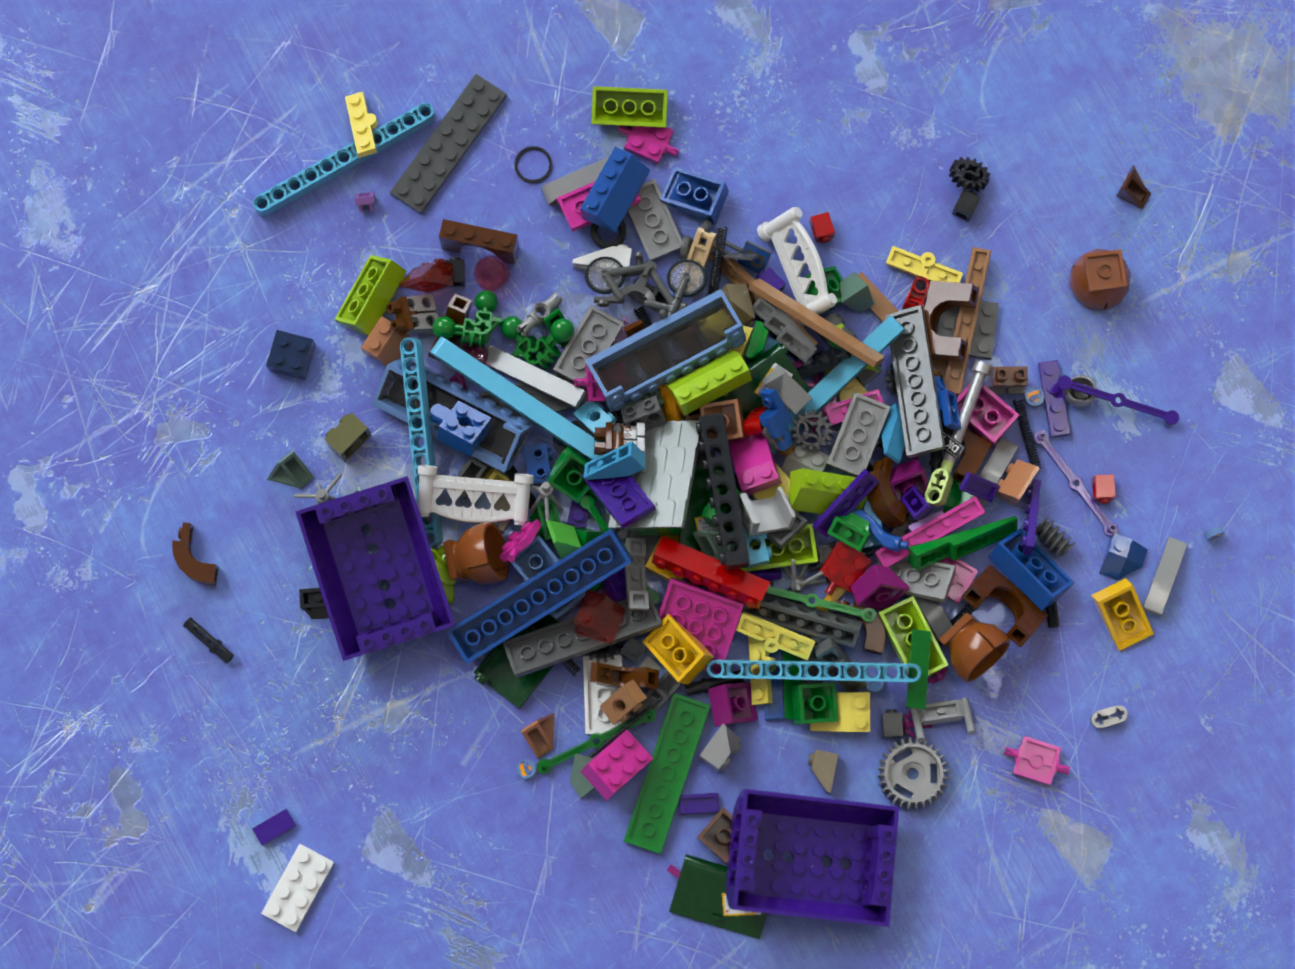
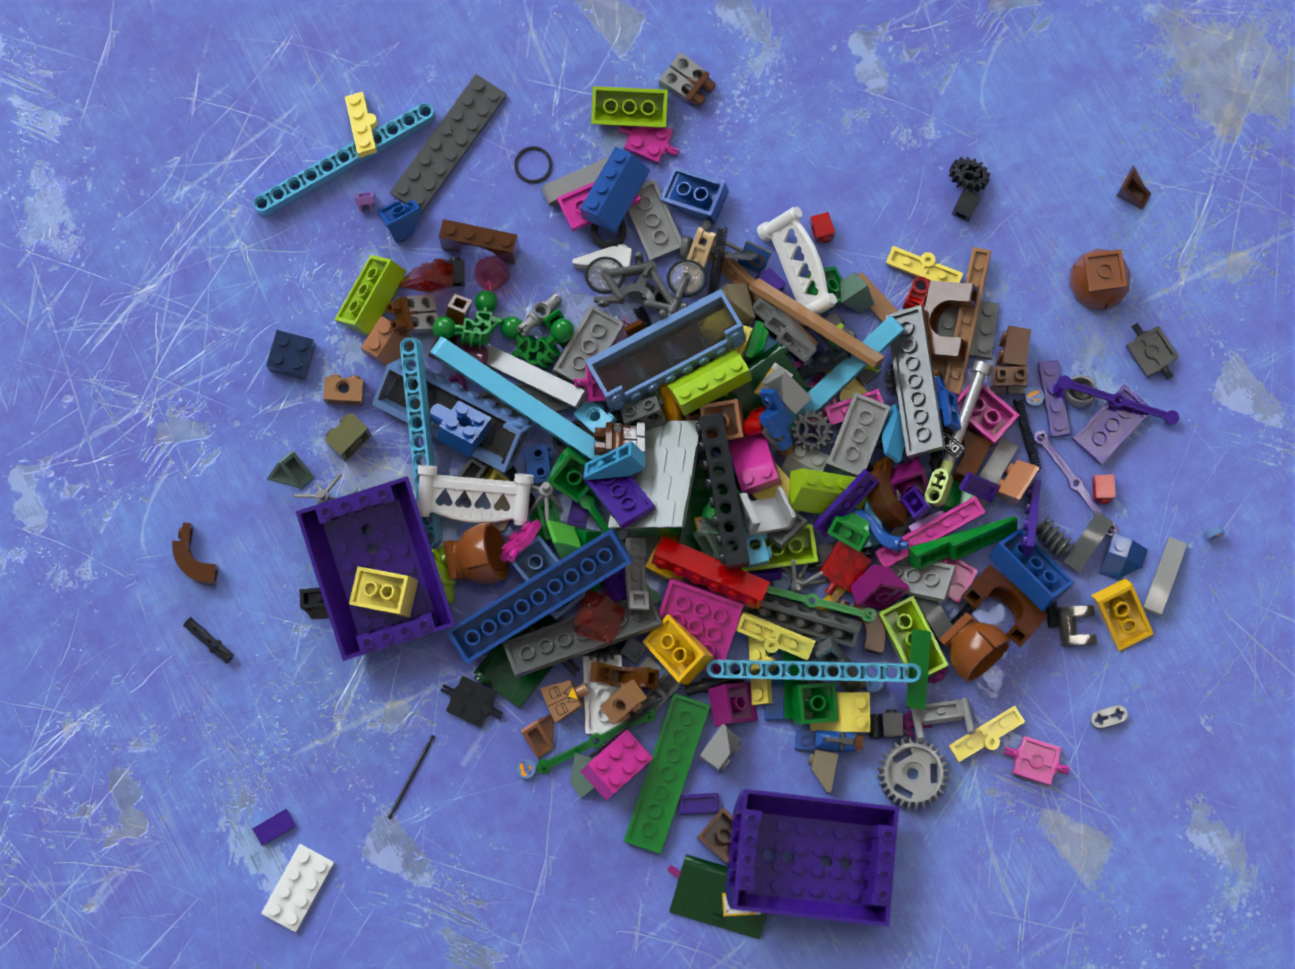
none -> medium nougat brick [323,374,365,405]
none -> light yellow slope [349,567,419,618]
none -> blue slope [377,200,422,243]
none -> black piece [387,734,435,819]
none -> black plate [441,676,504,728]
none -> medium nougat torso [540,680,590,723]
none -> light grey hips [659,52,716,107]
none -> blue plate [795,730,863,753]
none -> black pin [868,714,883,739]
none -> light yellow hinge [948,706,1025,763]
none -> reddish brown brick [996,326,1031,367]
none -> clear smoke connector [1057,605,1097,647]
none -> dark grey slope [1063,511,1114,573]
none -> plate [1072,384,1149,465]
none -> black plate [1125,323,1179,380]

